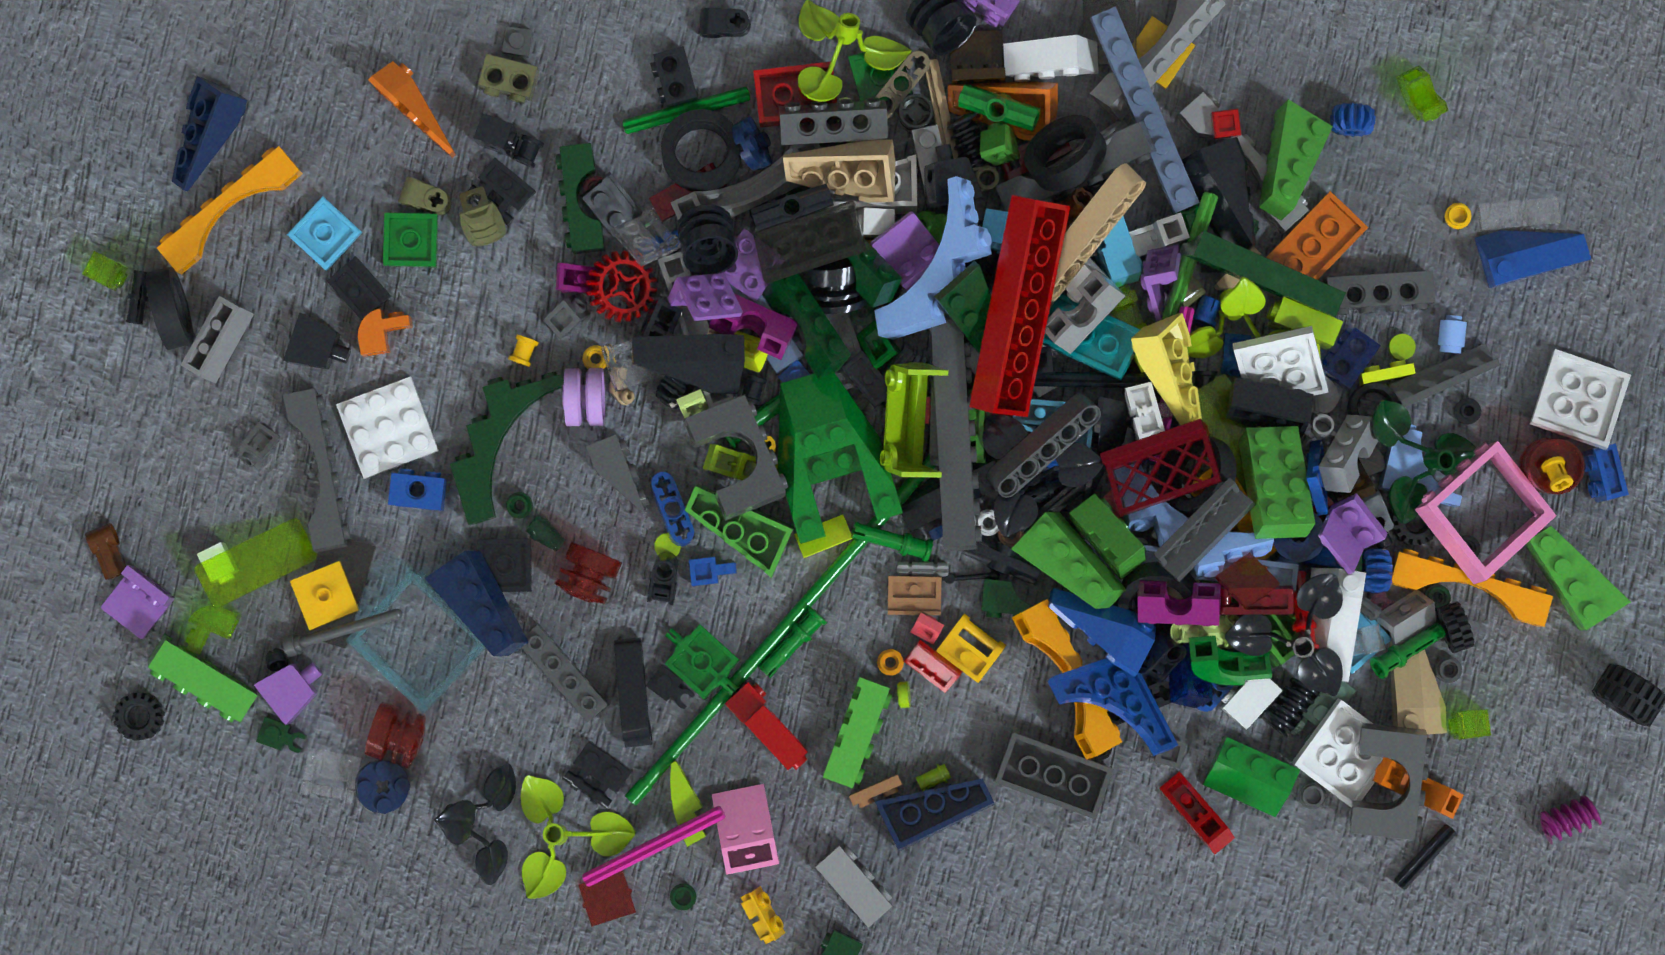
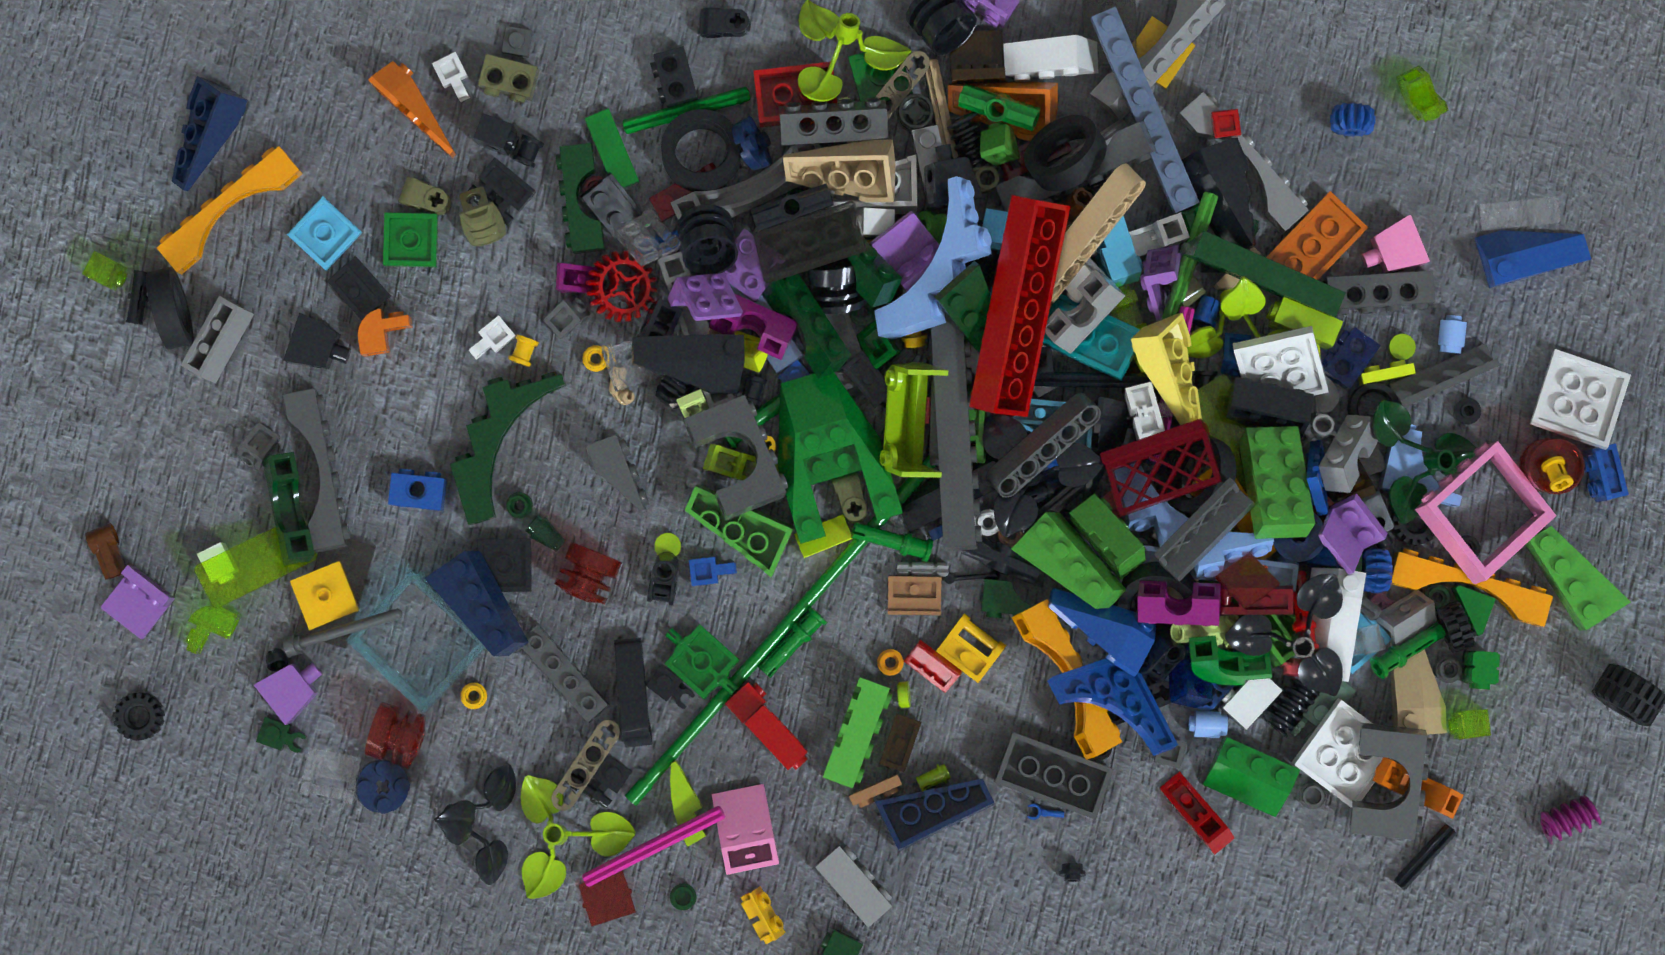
bright green wedge [147,633,258,722] -> none
white plate [336,376,439,479] -> none
lavender wheel [562,368,605,426] -> none
blue beam [650,472,694,546] -> none
coral plate [910,613,944,645] -> none
bright green wedge [1259,99,1333,220] -> none
yellow plate [1444,203,1471,229] -> none
none -> dark green arch [263,452,315,566]
none -> white plate [432,52,470,102]
none -> yellow plate [460,683,487,709]
none -> white plate [469,315,516,360]
none -> dark tan beam [552,720,621,811]
none -> green tile [584,108,639,188]
none -> olive piece [831,472,867,524]
none -> dark brown plate [879,713,922,773]
none -> yellow plate [901,331,928,348]
none -> blue hand [1027,803,1064,820]
none -> black plate [1059,863,1086,882]
none -> light blue brick [1188,710,1228,738]
none -> coral plate [1280,658,1302,677]
none -> bright pink torso [1361,215,1430,273]
none -> green slope [1451,585,1496,636]
none -> green brick [1462,651,1500,690]

